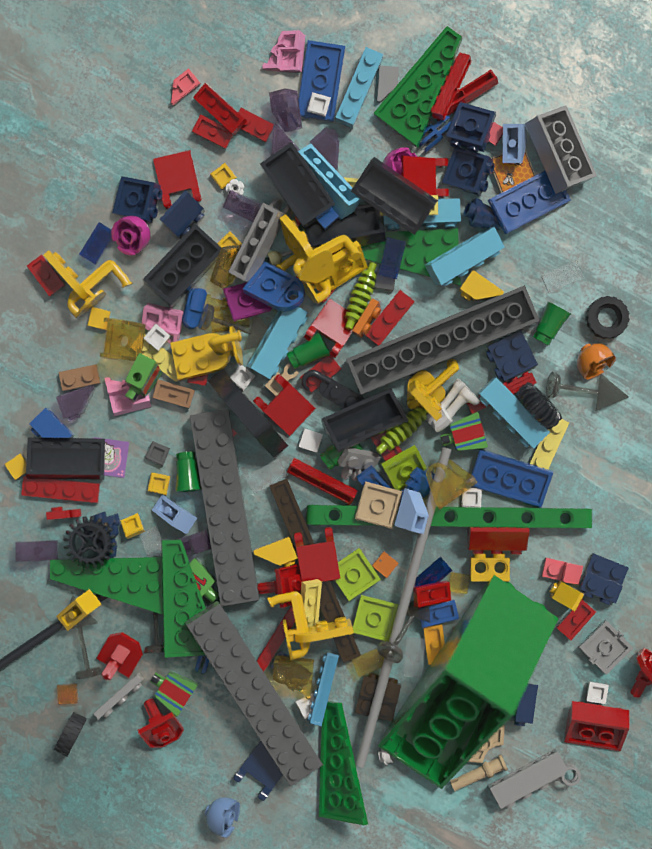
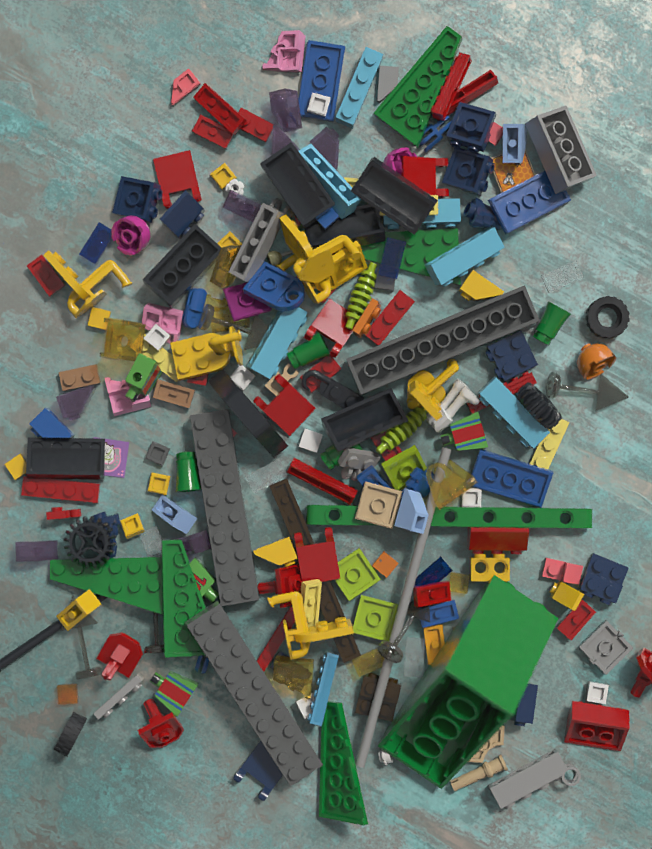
medium blue cylinder [205,797,240,838] -> none

